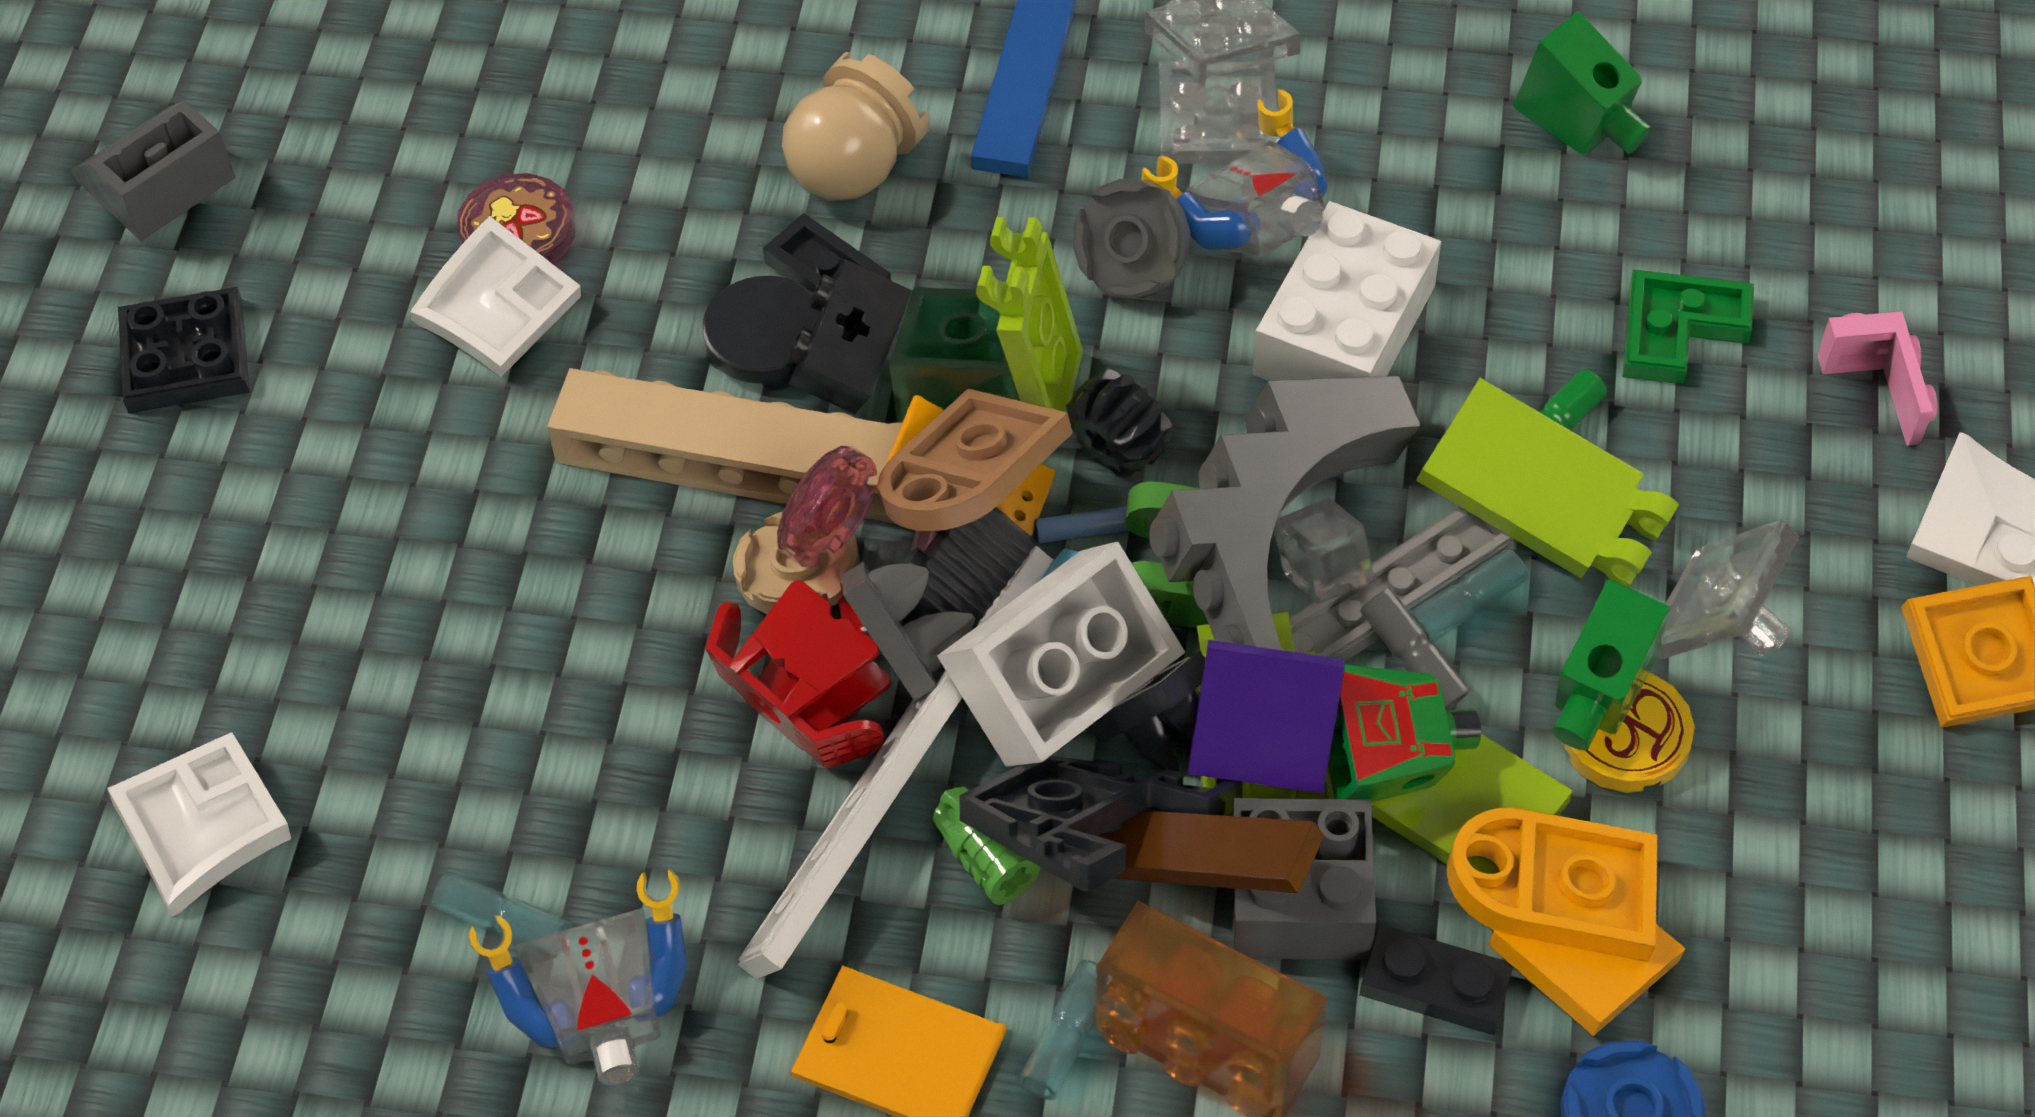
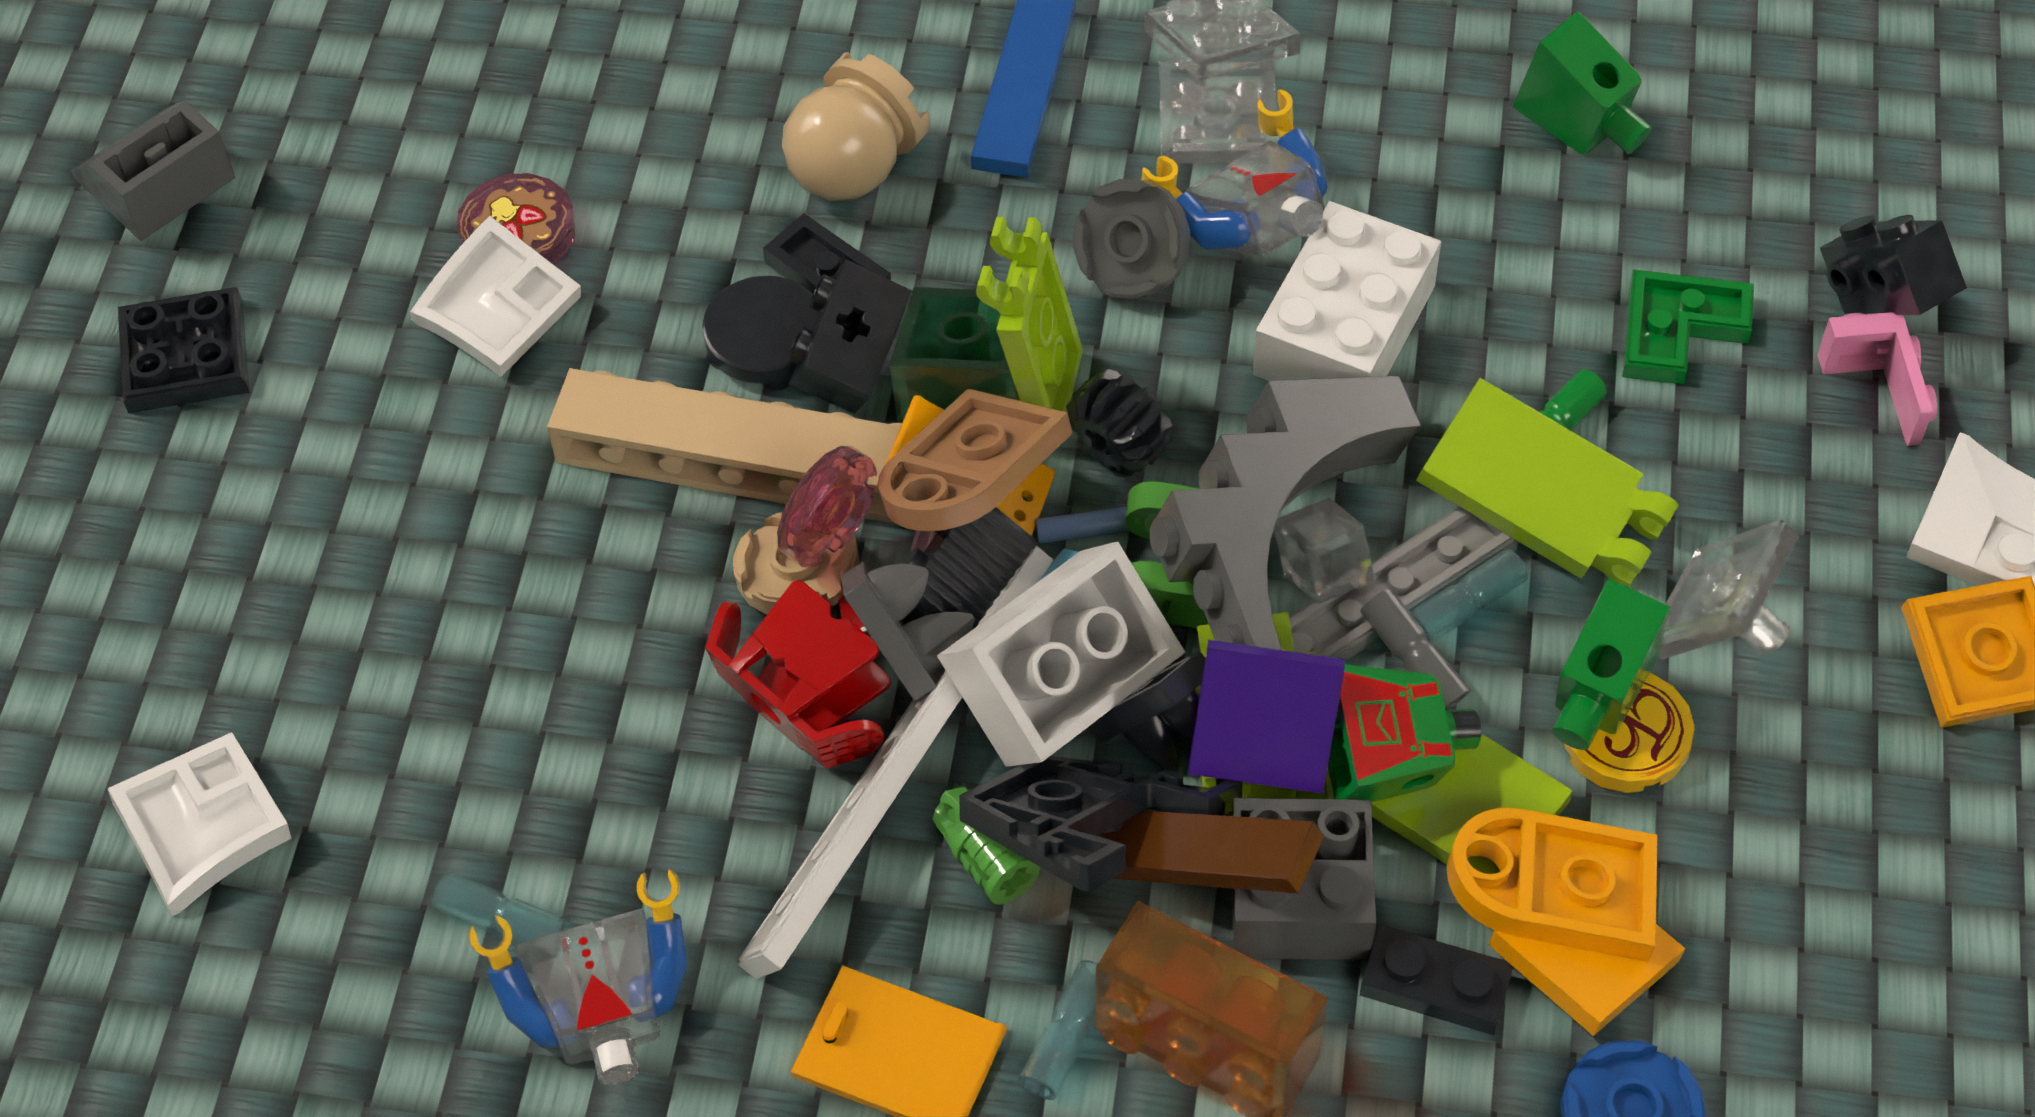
none -> black brick [1820,215,1967,315]

